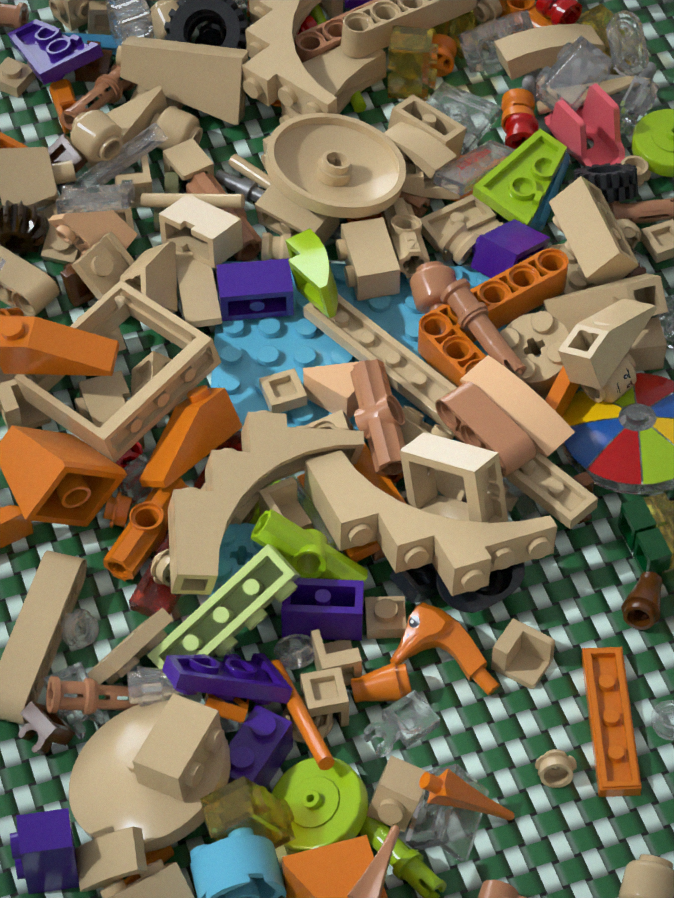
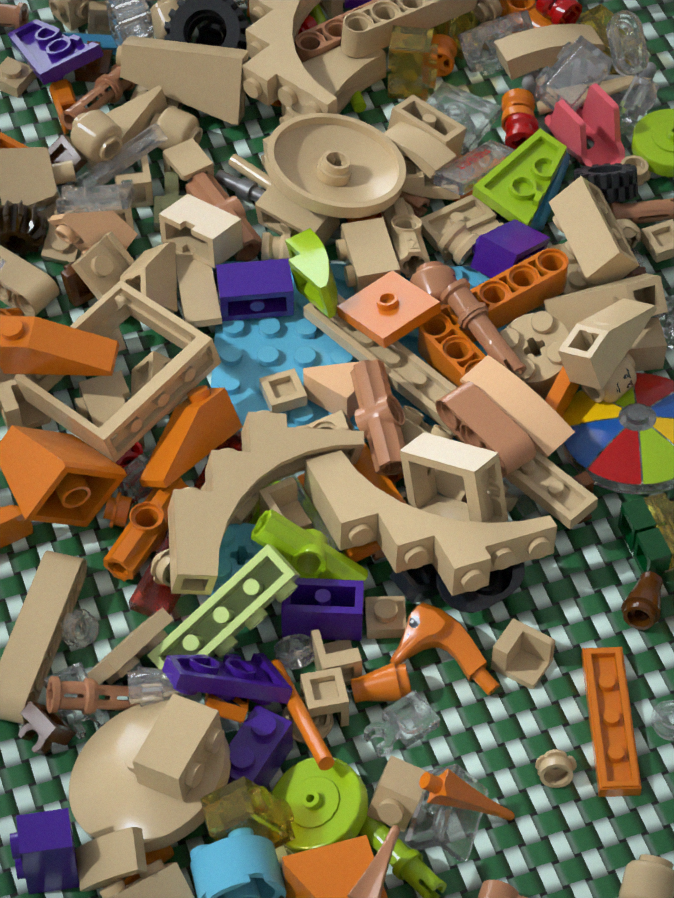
tan bar [141,193,245,208] -> none
none -> plate [337,270,442,348]

